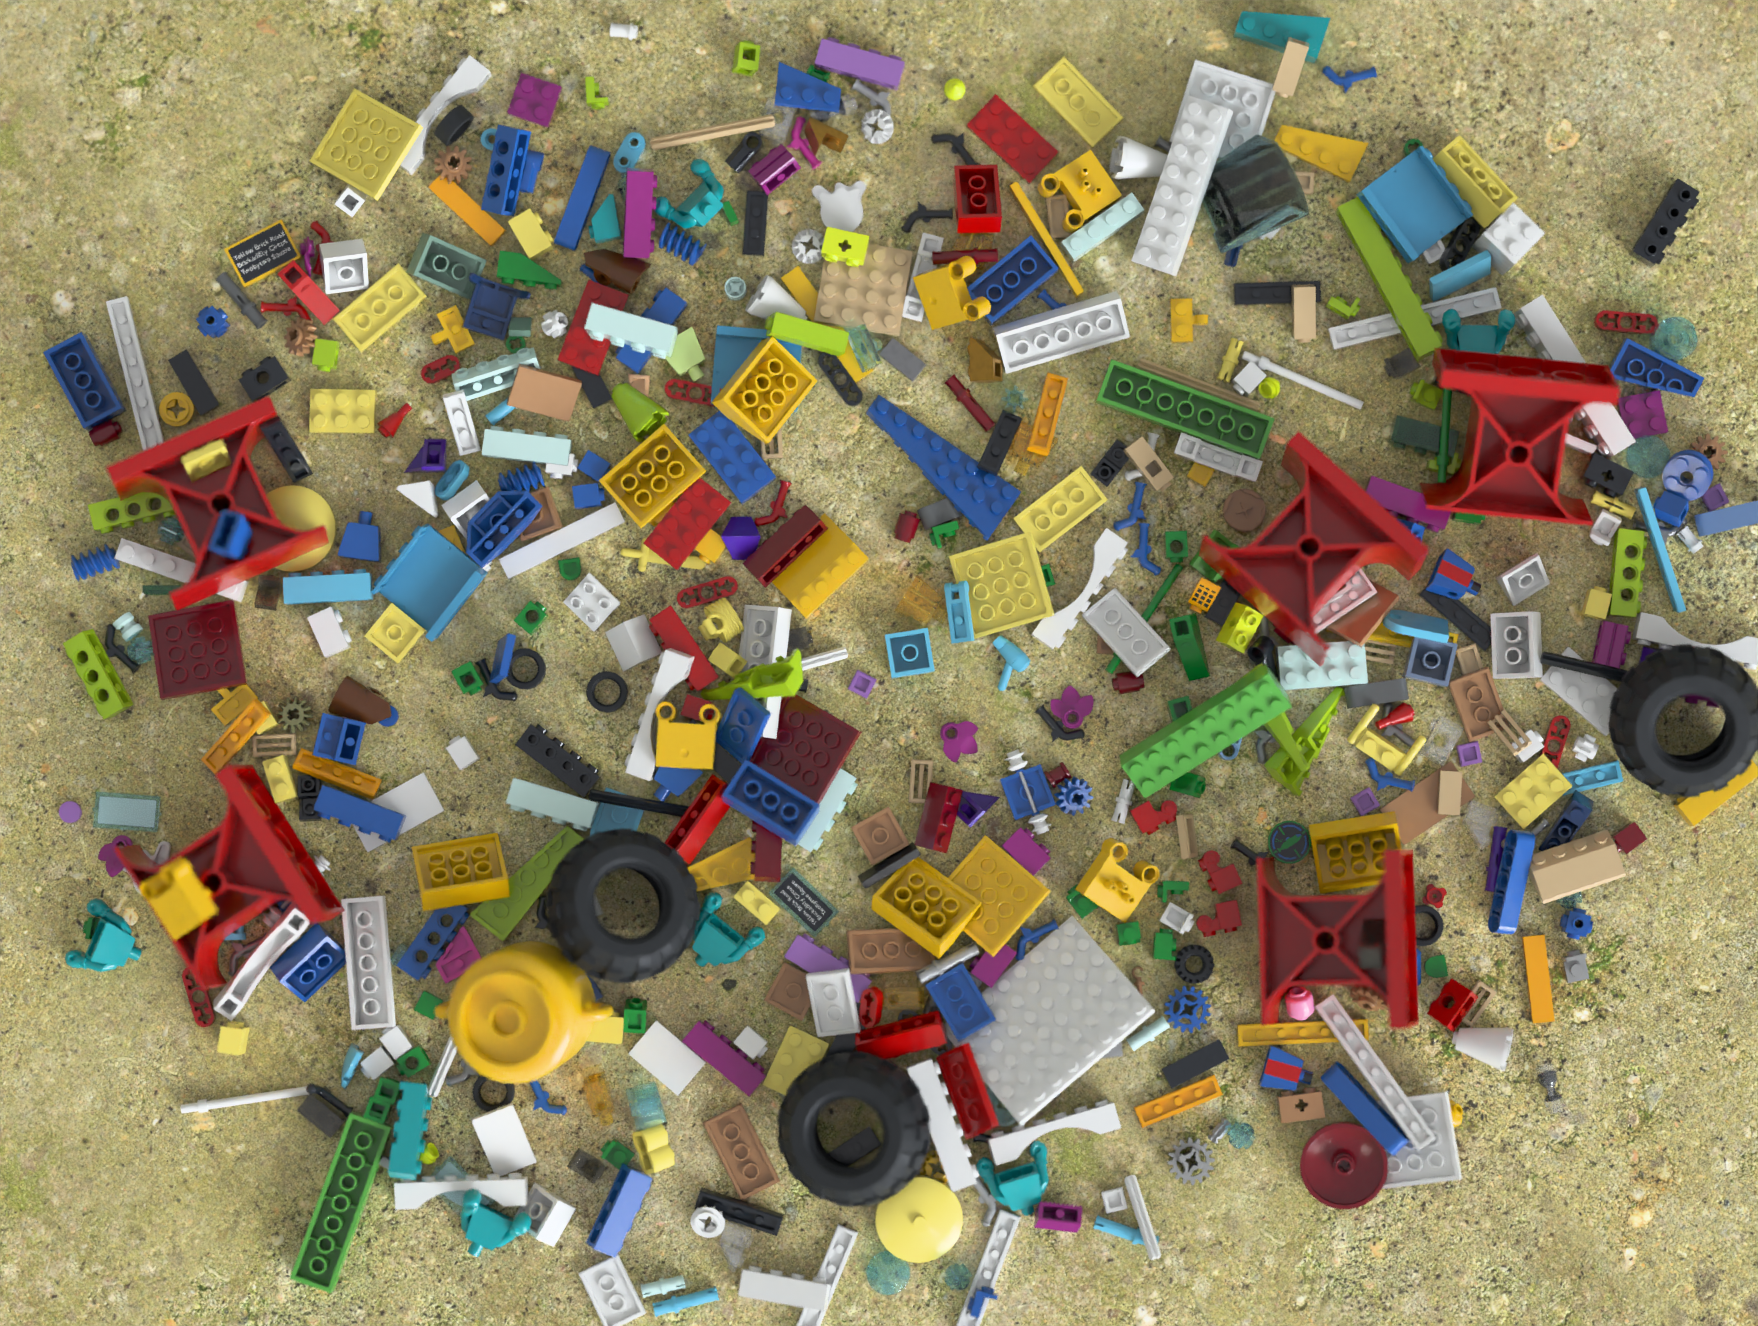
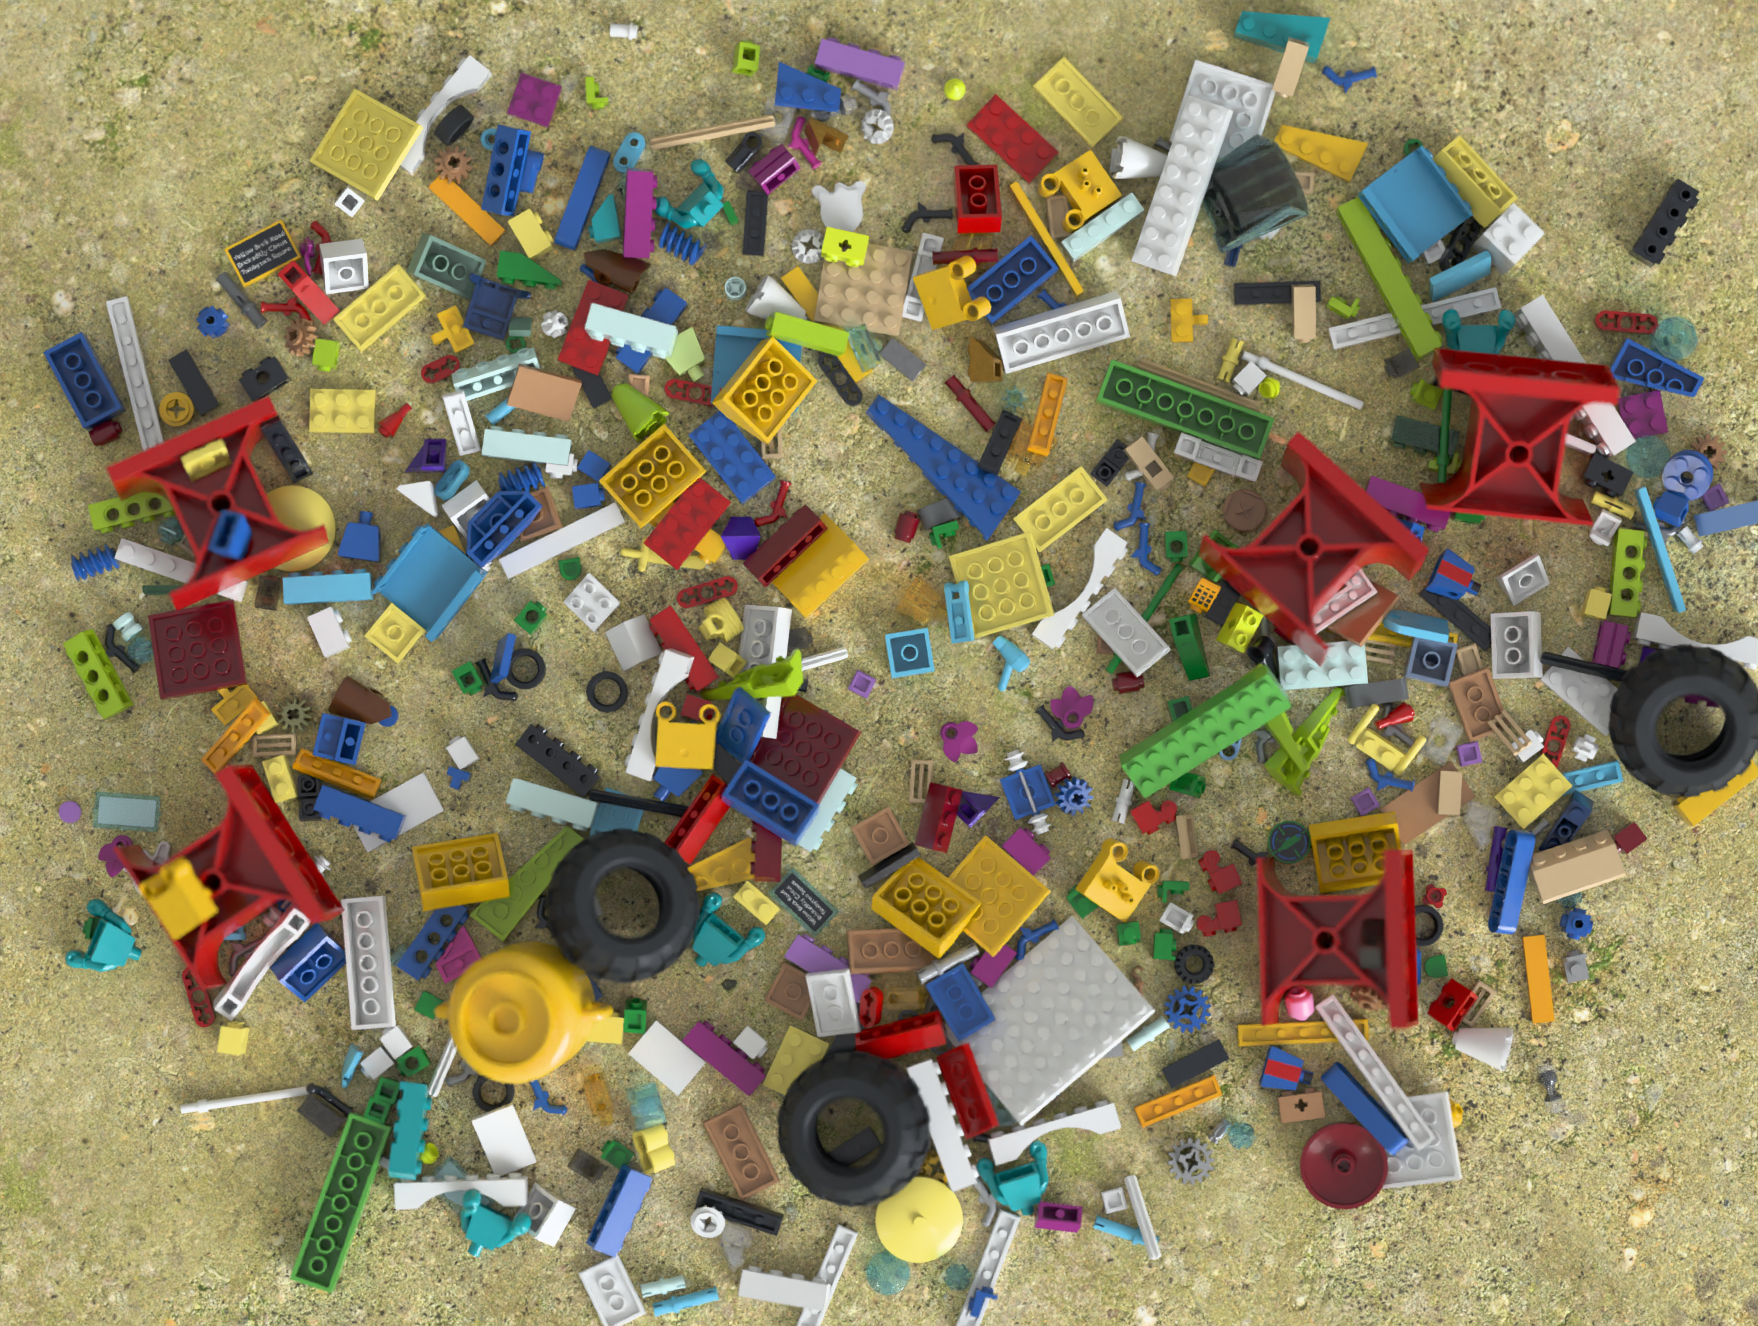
none -> blue tile [446,766,472,790]

